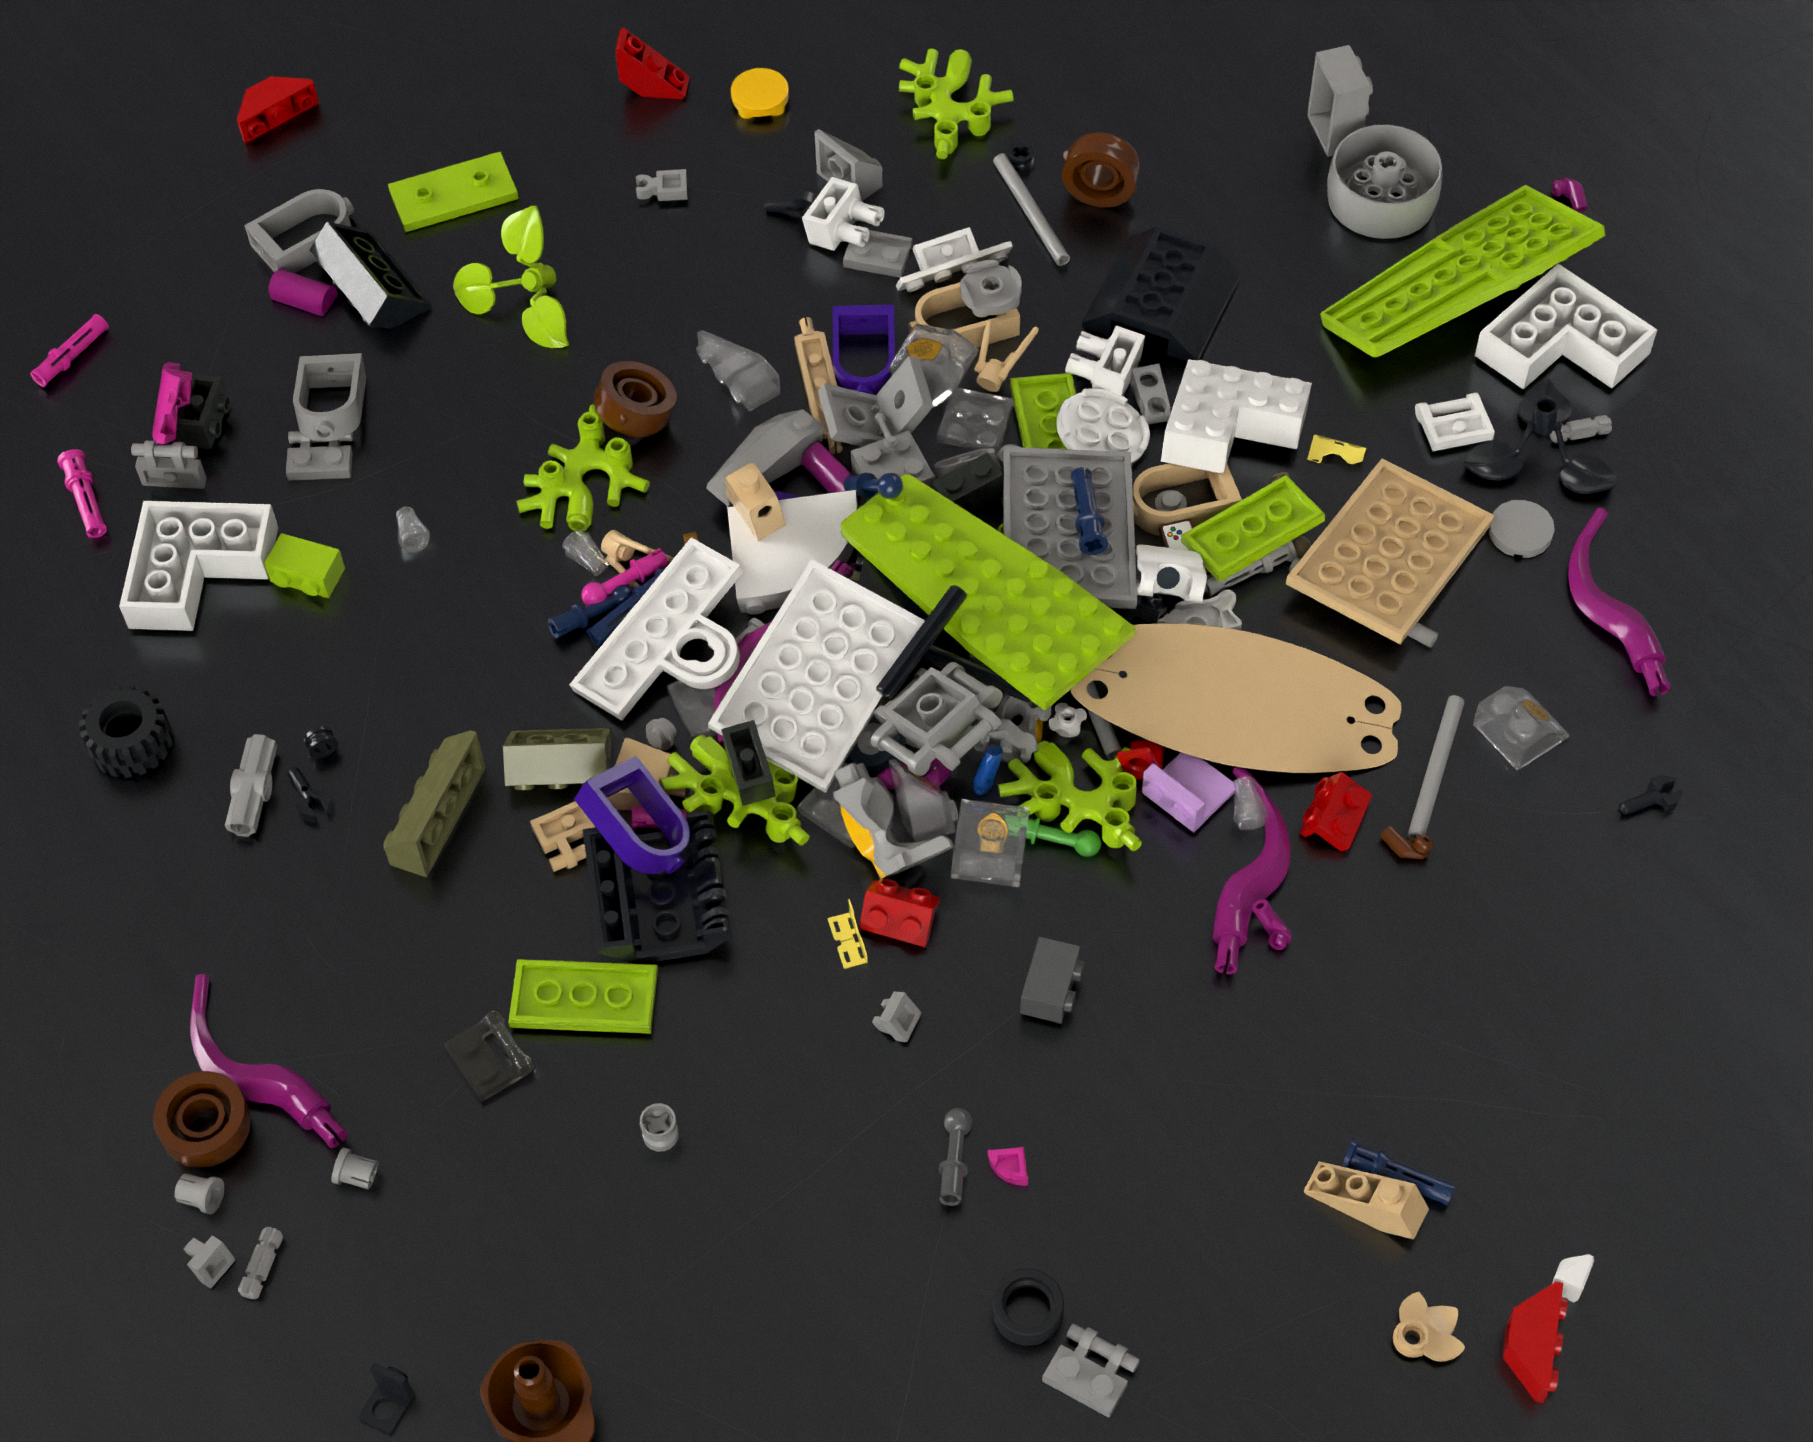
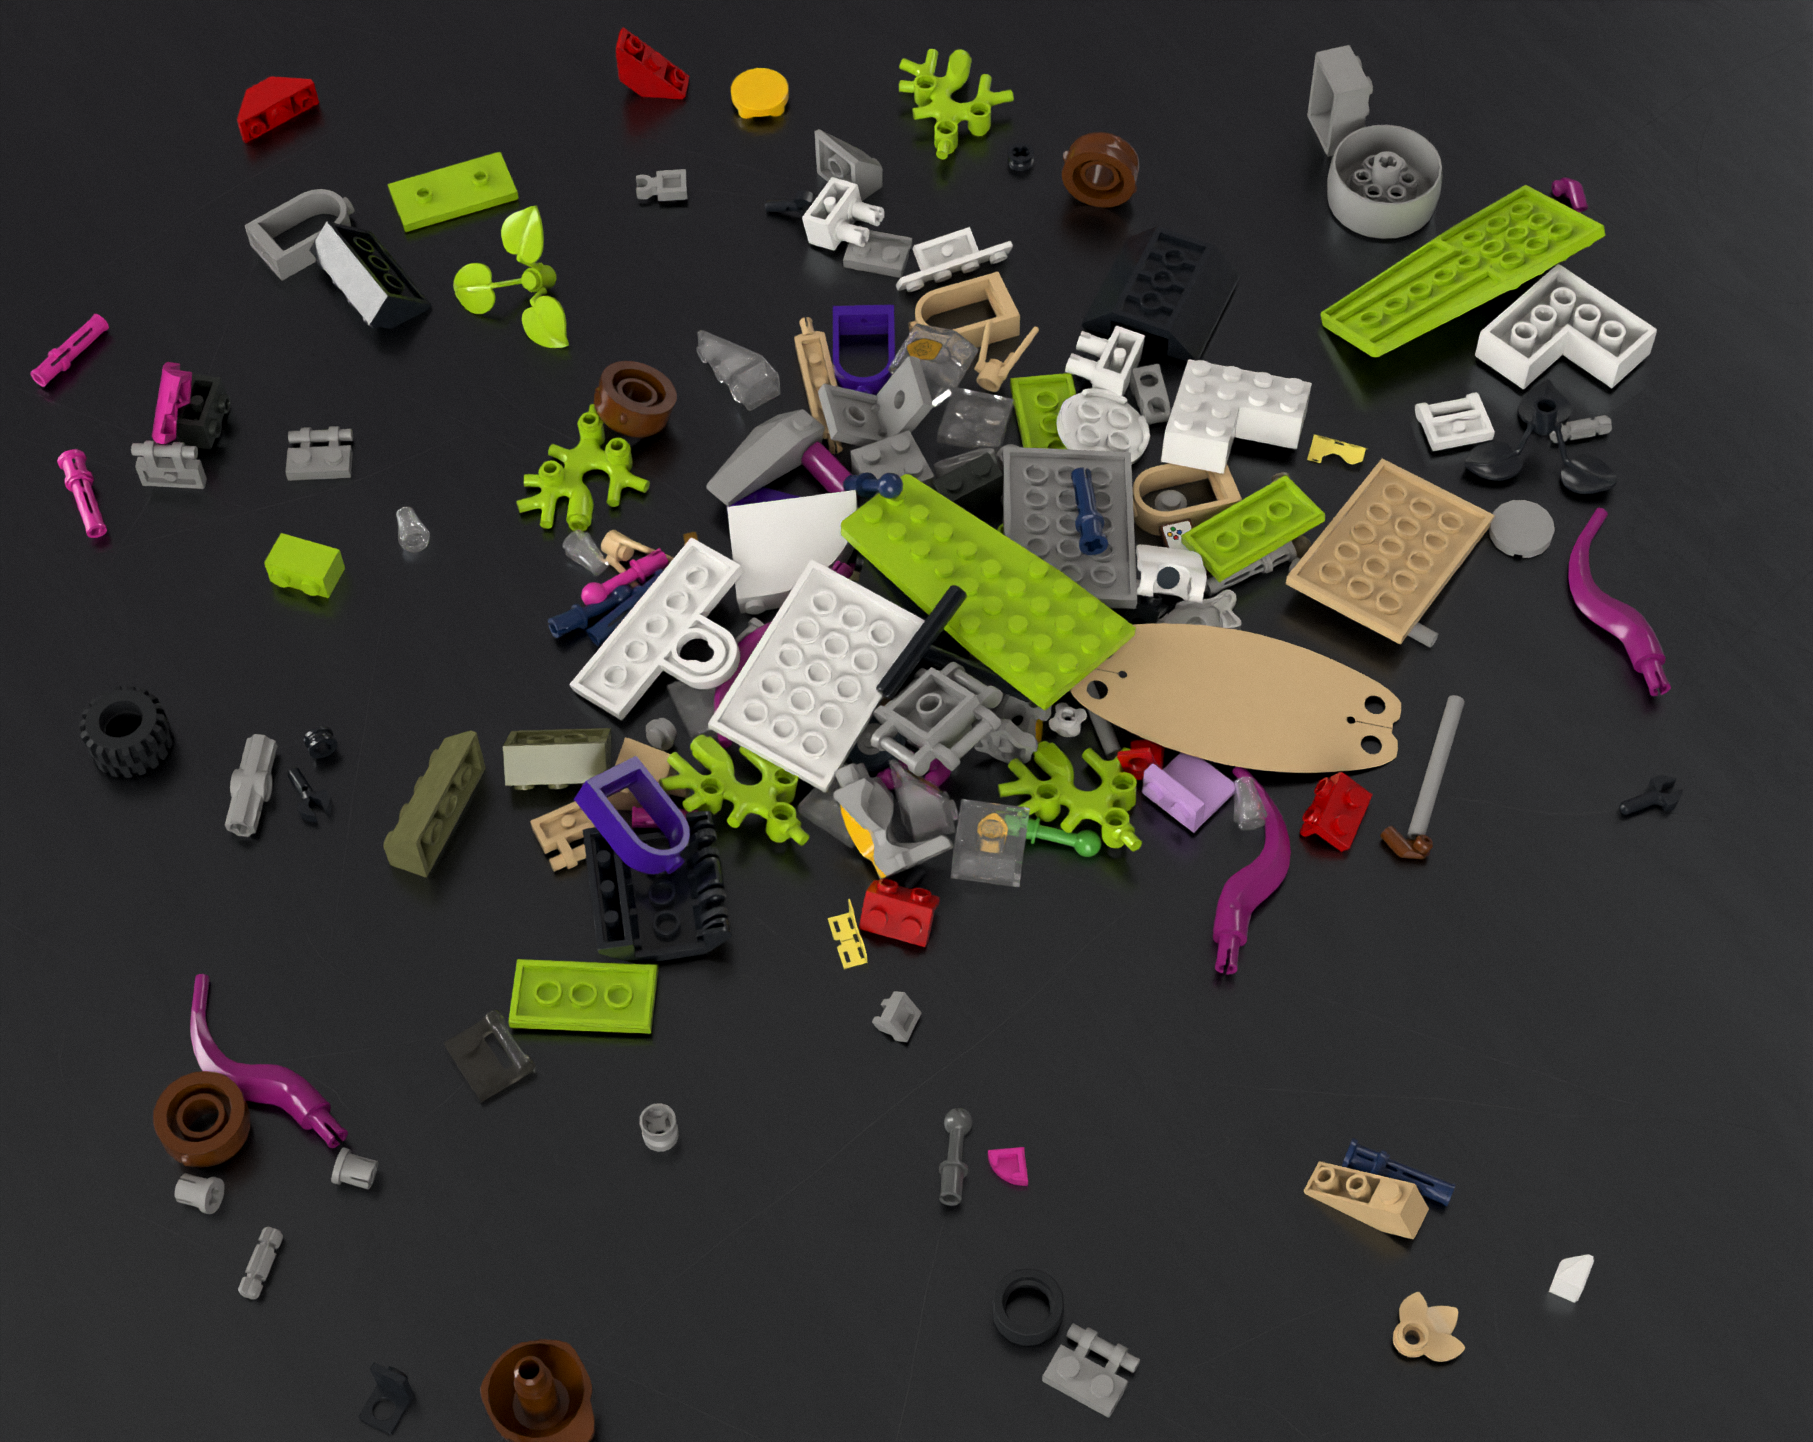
white brick [119,501,278,631] -> none
light grey tile [183,1236,235,1289] -> none
magenta brick [269,269,338,317] -> none
light grey window [293,353,366,441] -> none
pearl dark grey brick [721,720,776,806] -> none
tan torso [725,462,786,541] -> none
light grey hinge [874,412,897,448] -> none
light grey plate [960,260,1022,318] -> none
blue piece [972,745,1003,795] -> none
light grey piece [993,153,1070,266] -> none
dark grey brick [1020,936,1085,1024] -> none
magenta arm [1252,899,1292,950] -> none
clear slope [1473,686,1569,771] -> none
red slope [1502,1282,1568,1403] -> none

